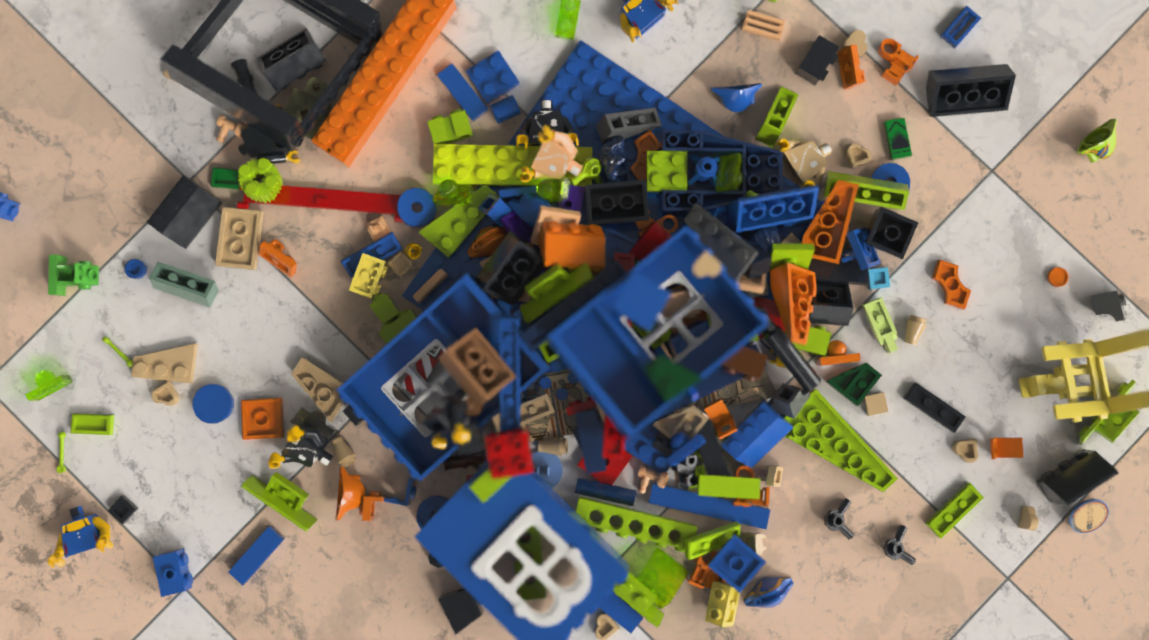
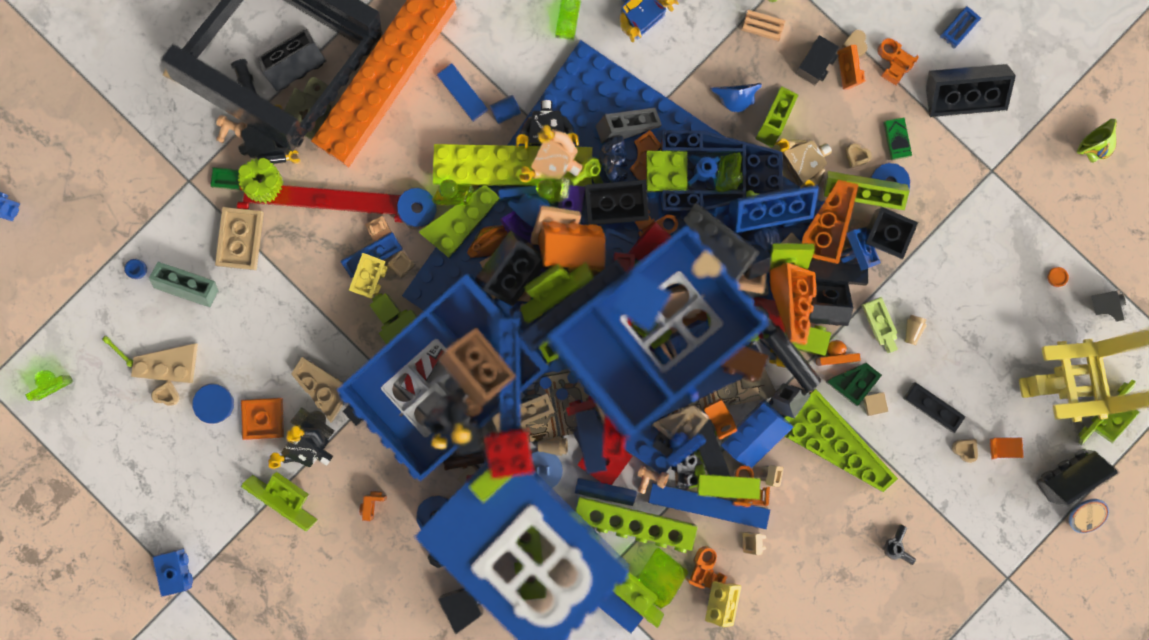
torso [47,506,113,568] -> none
bright green tile [48,255,99,296] -> none
lime hinge [56,431,66,473] -> none
lime tile [70,413,114,435] -> none
black tile [108,495,139,524] -> none
black slope [147,175,222,249] -> none
blue tile [228,526,285,585] -> none
orange hinge [259,239,297,278] -> none
tan cone [331,437,357,468] -> none
orange hat [335,466,366,520] -> none
blue bracket [384,477,417,506] -> none
yellow hinge [404,242,422,259] -> none
light nougat tile [413,269,449,304] -> none
lime brick [427,109,474,144] -> none
blue plate [466,50,520,105] -> none
blue brick [478,193,513,227] -> none
tan tile [595,612,619,640] -> none
dark green wing [642,355,702,403] -> none
lime tile [685,521,740,560] -> none
blue tile [708,534,766,593] -> none
blue hat [744,577,794,608] -> none
black piece [824,498,854,540] -> none
medium azure tile [868,267,890,290] -> none
lime tile [925,482,984,539] -> none
orange tile [931,259,971,310] -> none
tan tile [1018,505,1039,531] -> none

